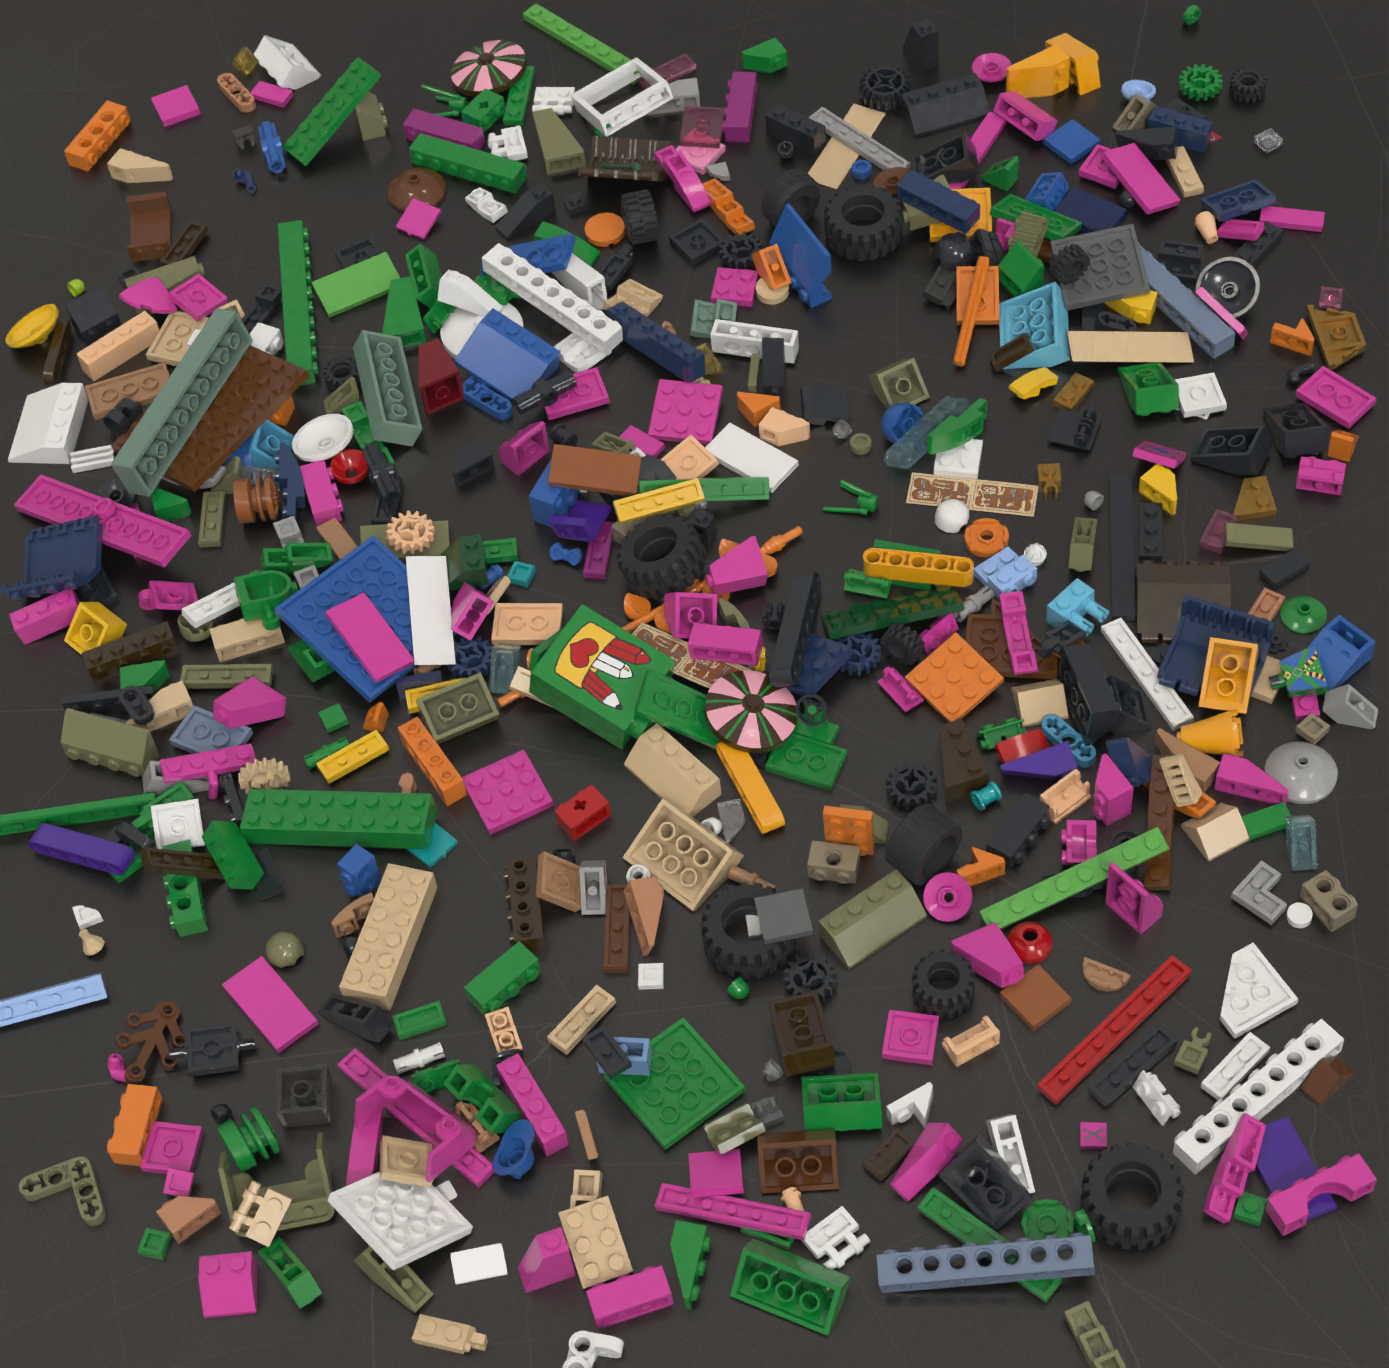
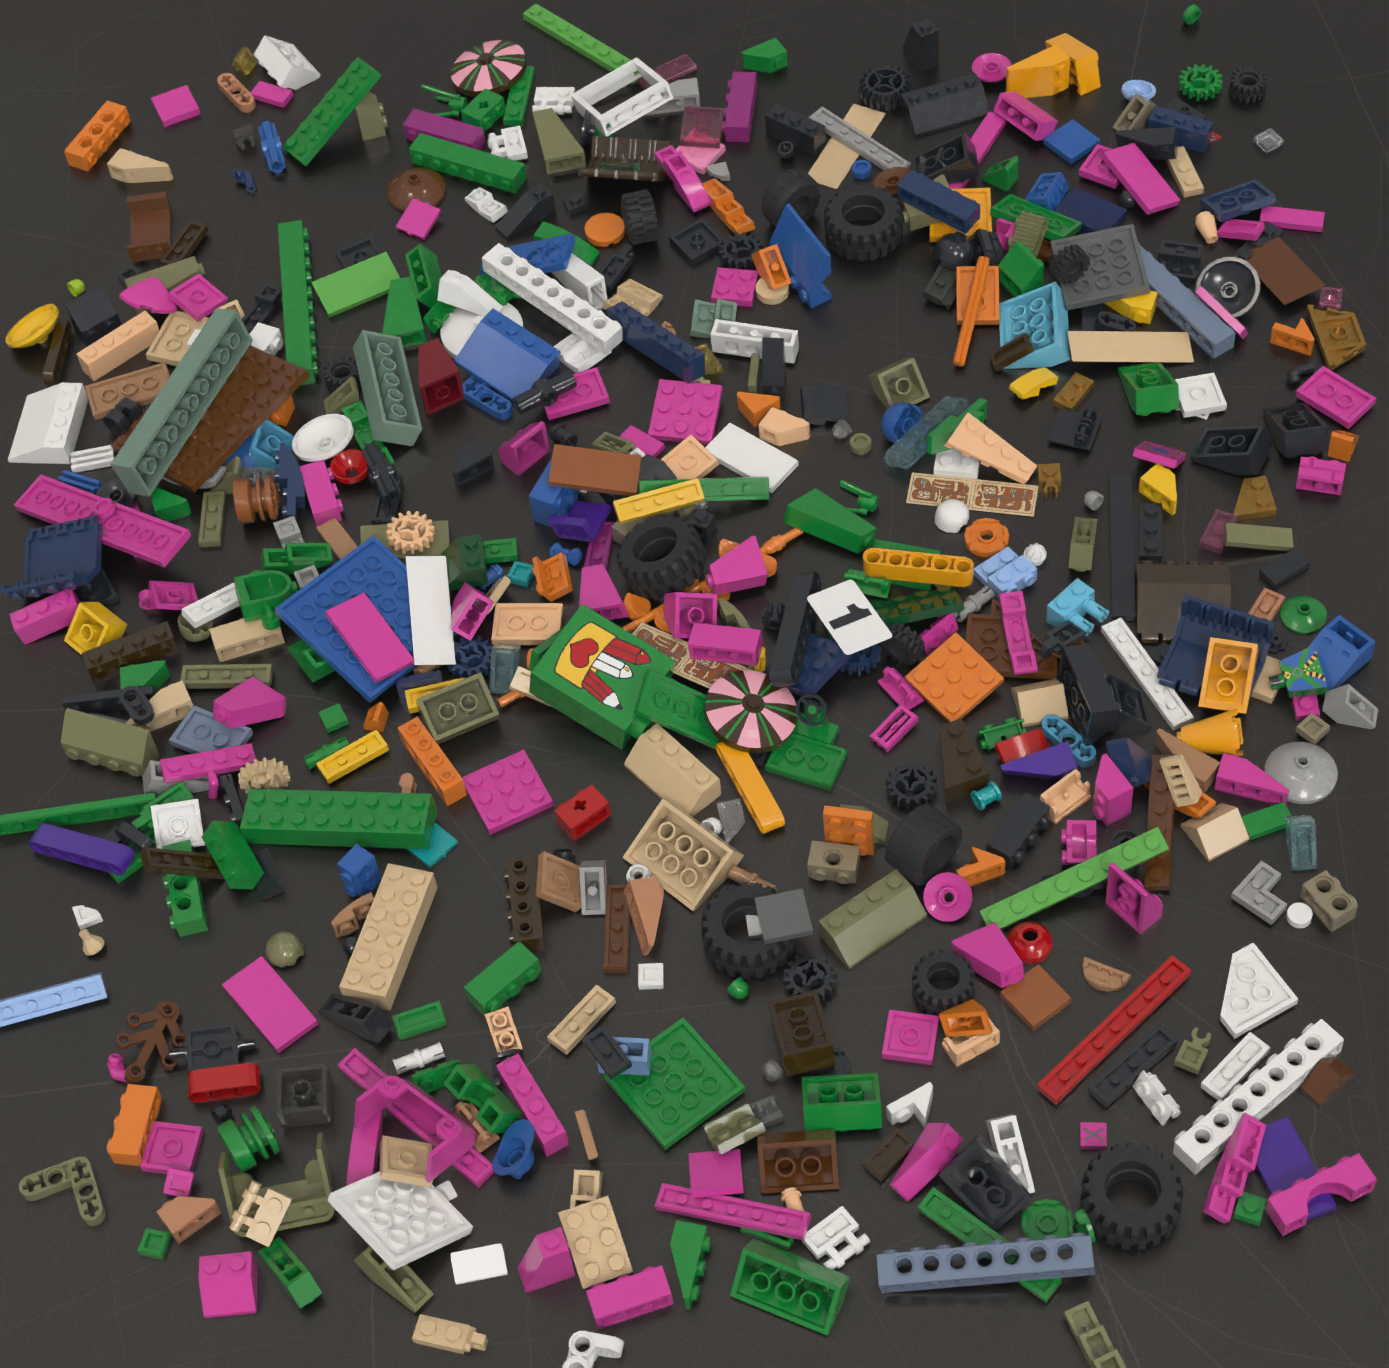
none -> blue tile [58,470,102,495]
none -> red beam [188,1063,261,1103]
none -> orange bracket [532,552,573,602]
none -> black dish [579,109,595,148]
none -> dark pink slope [579,564,629,620]
none -> green slope [784,488,876,554]
none -> white sticker [807,580,892,655]
none -> dark pink tile [870,704,919,753]
none -> orange slope [939,999,993,1037]
none -> light nougat wing [944,413,1037,484]
none -> reddish brown sticker [1238,237,1326,305]

